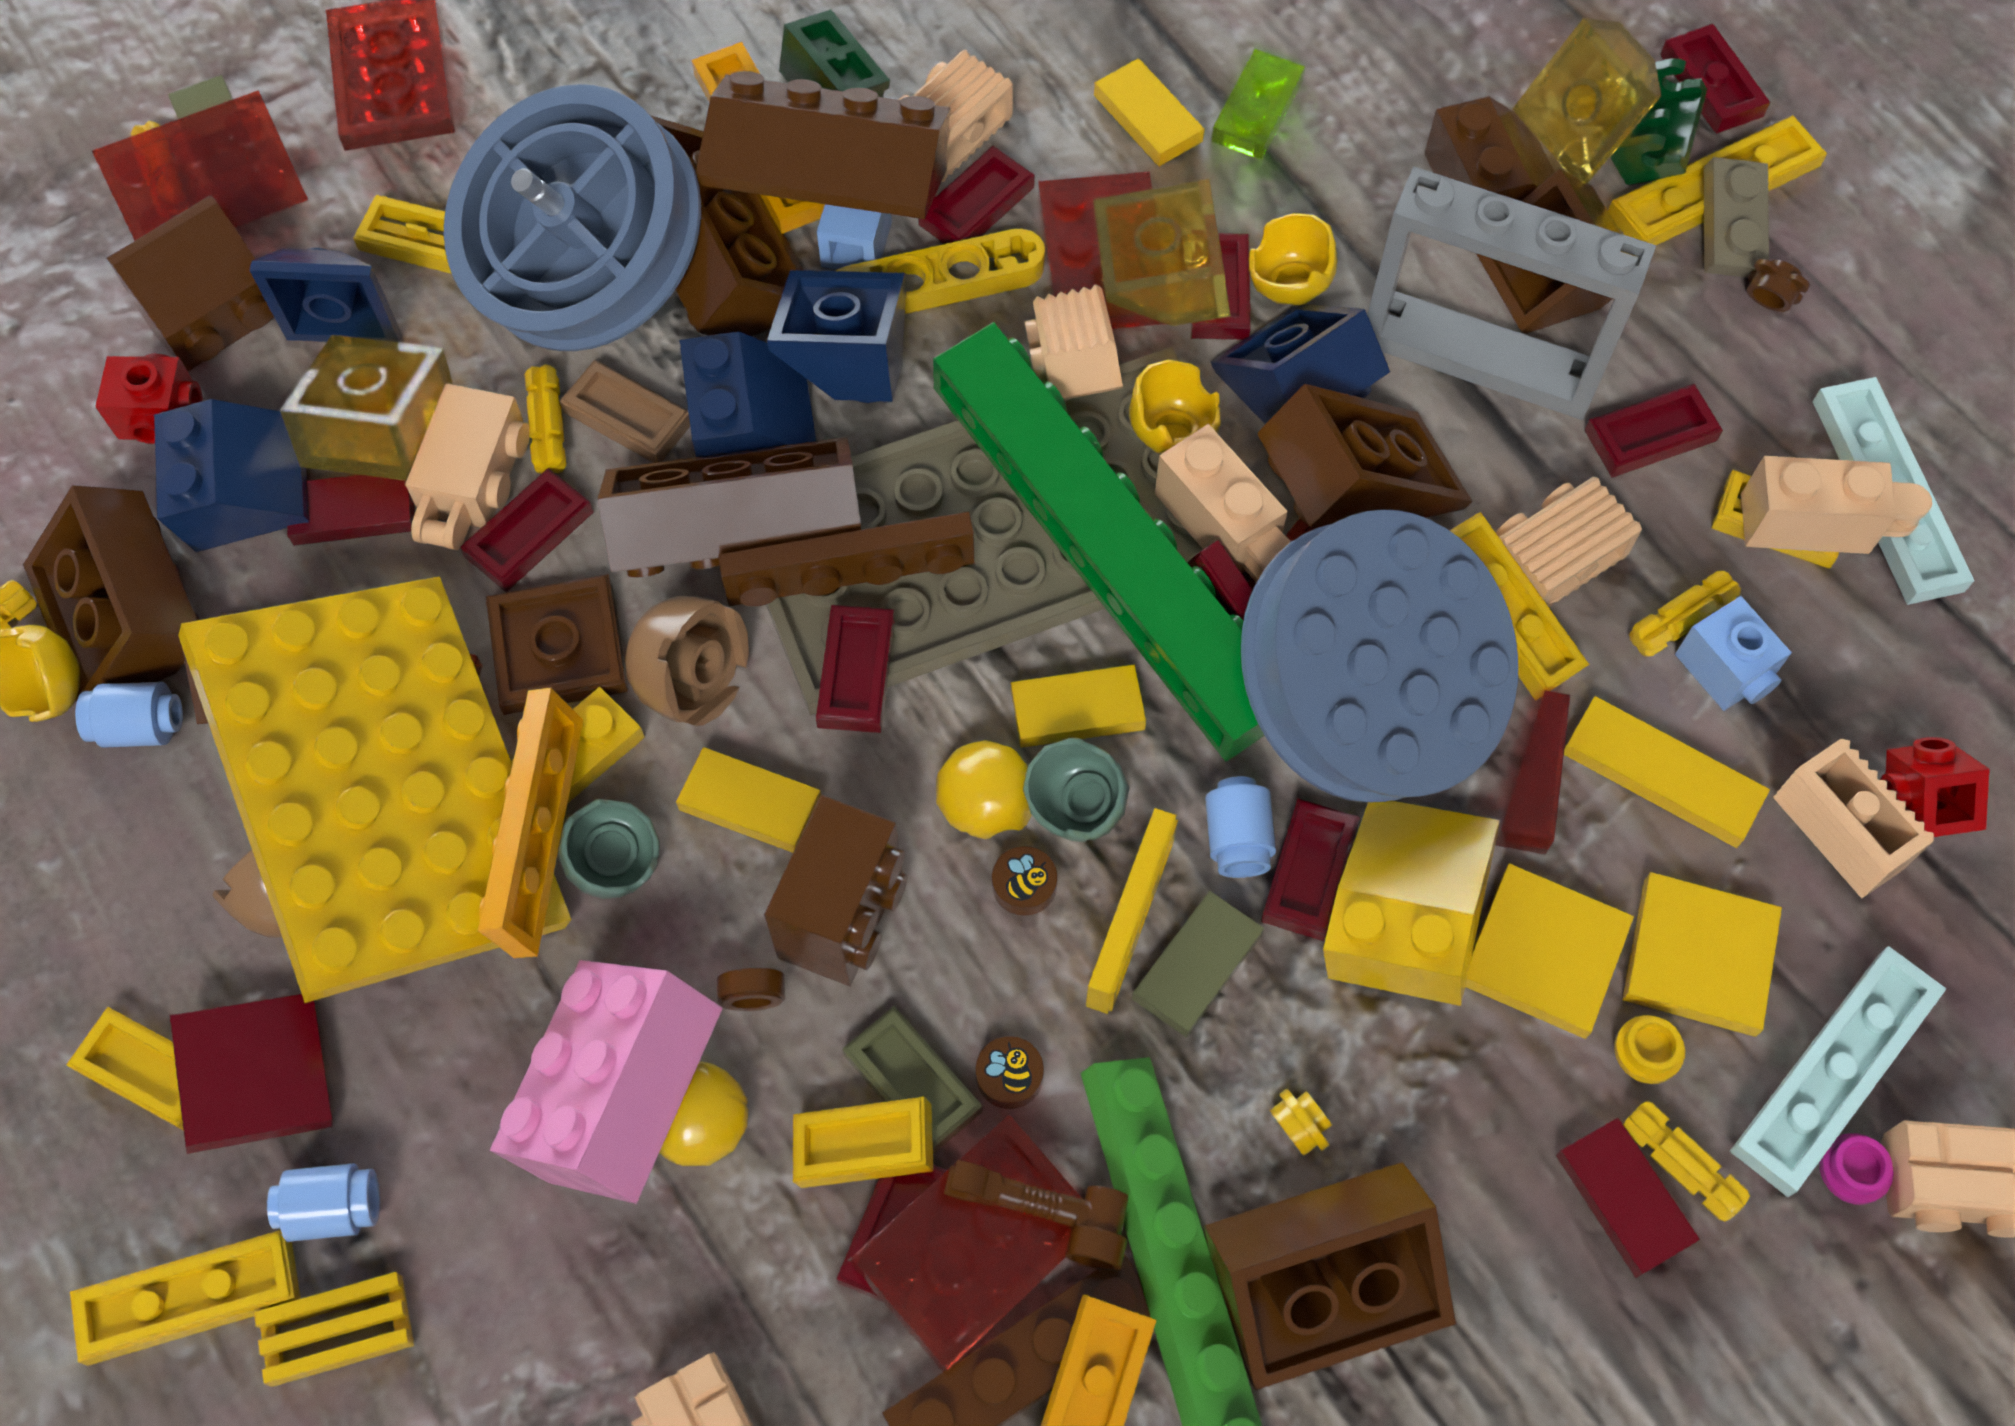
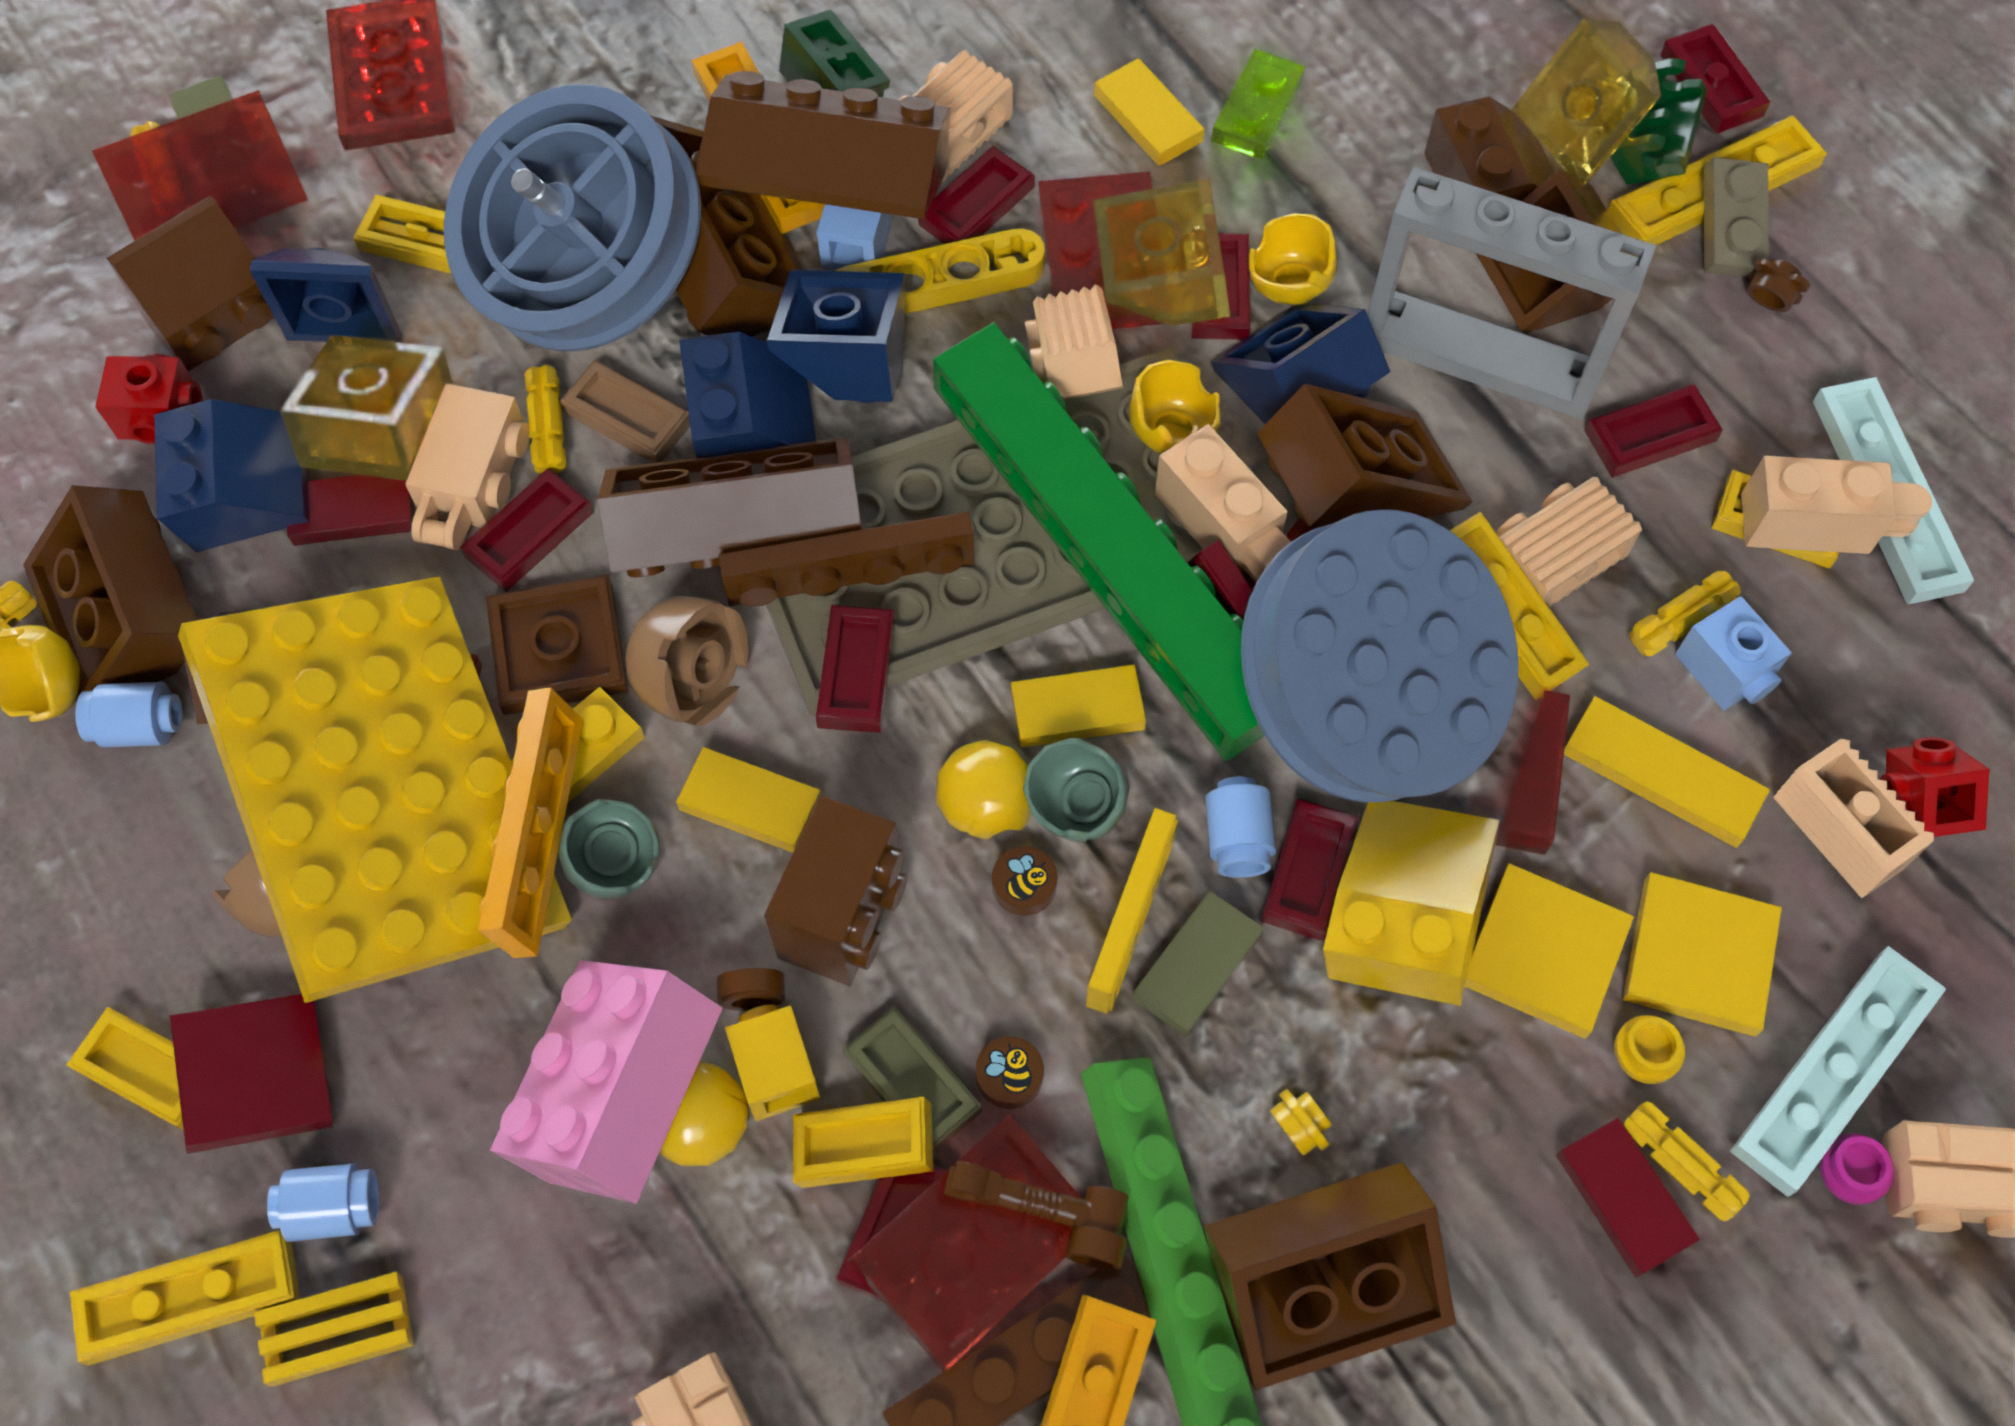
none -> yellow brick [725,1005,821,1122]

